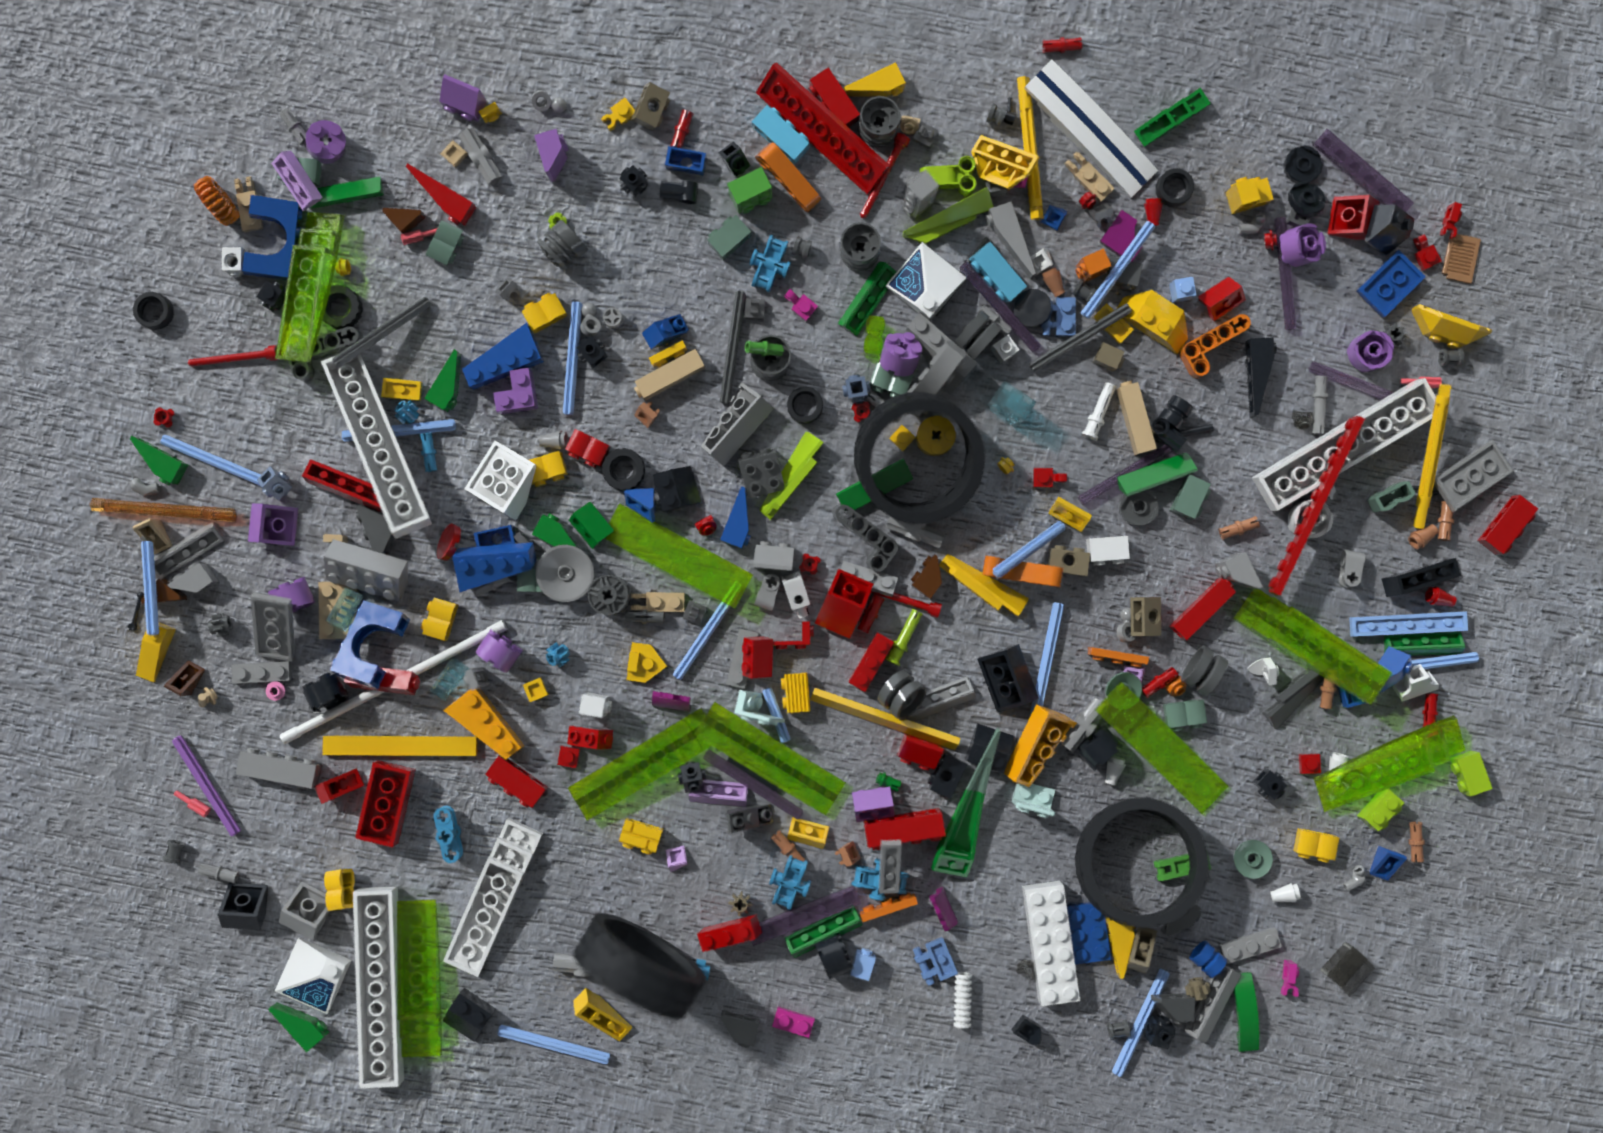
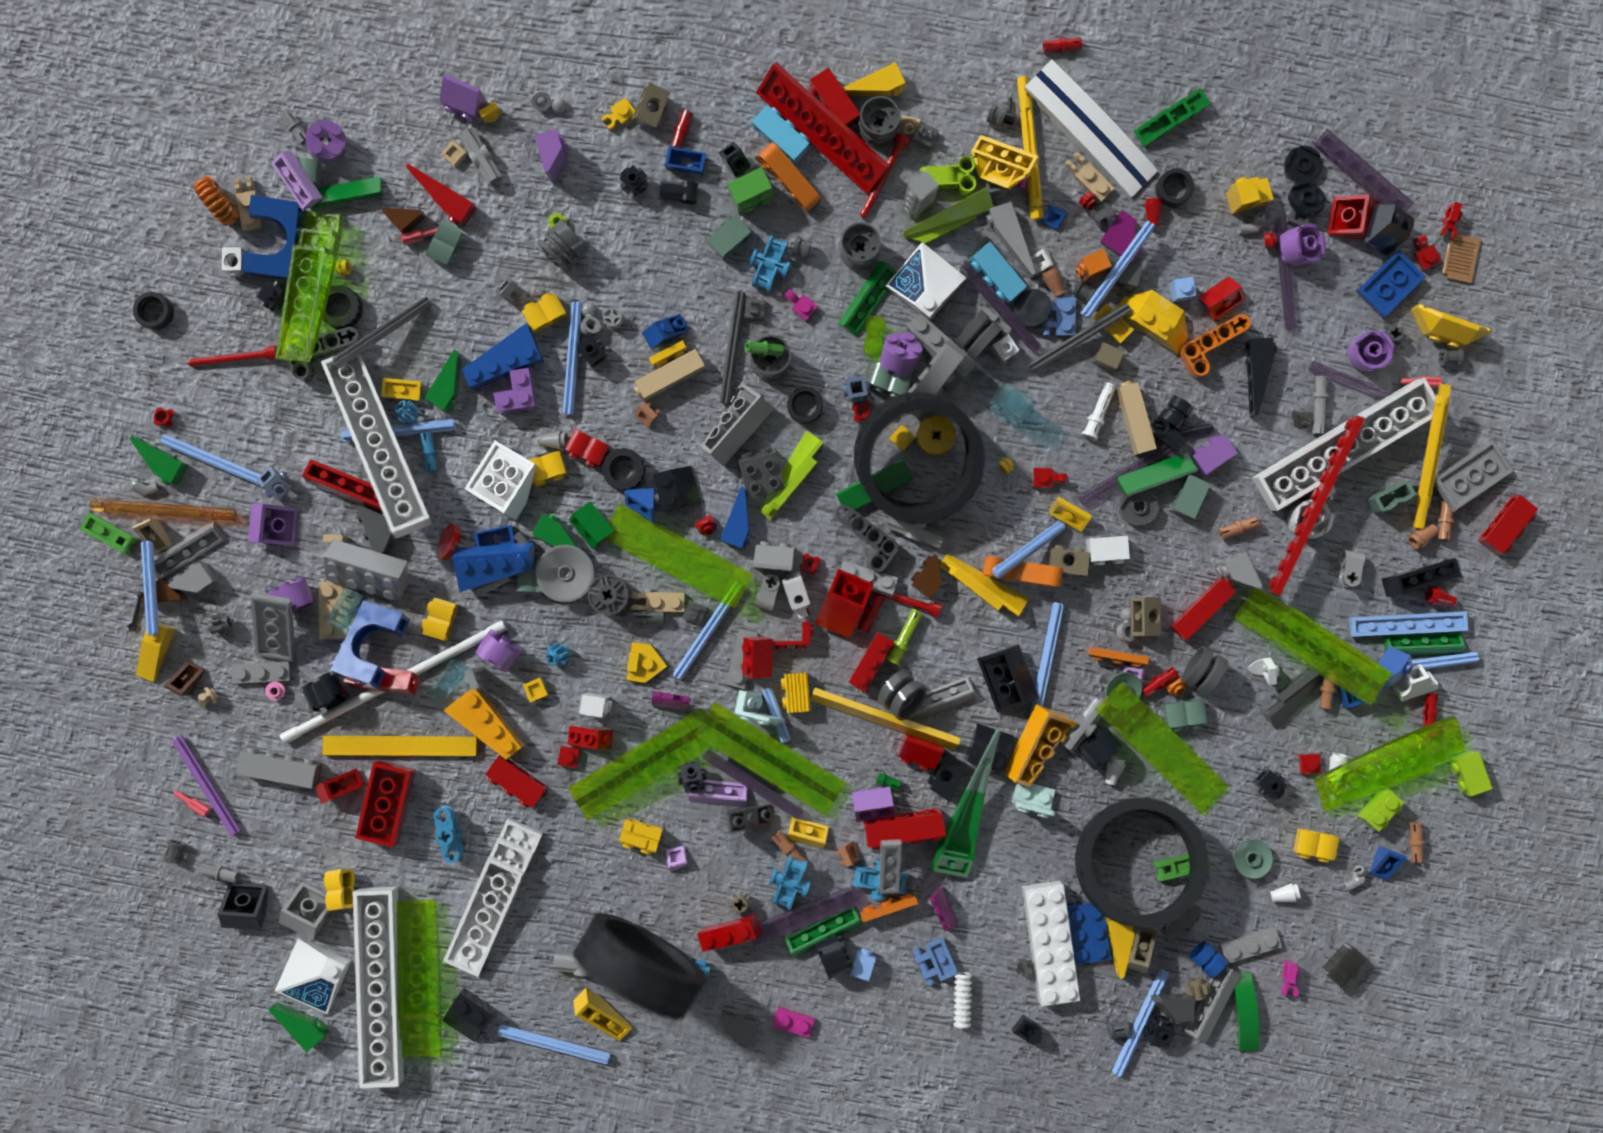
none -> bright green plate [80,512,138,555]
none -> medium lavender brick [1190,434,1238,476]

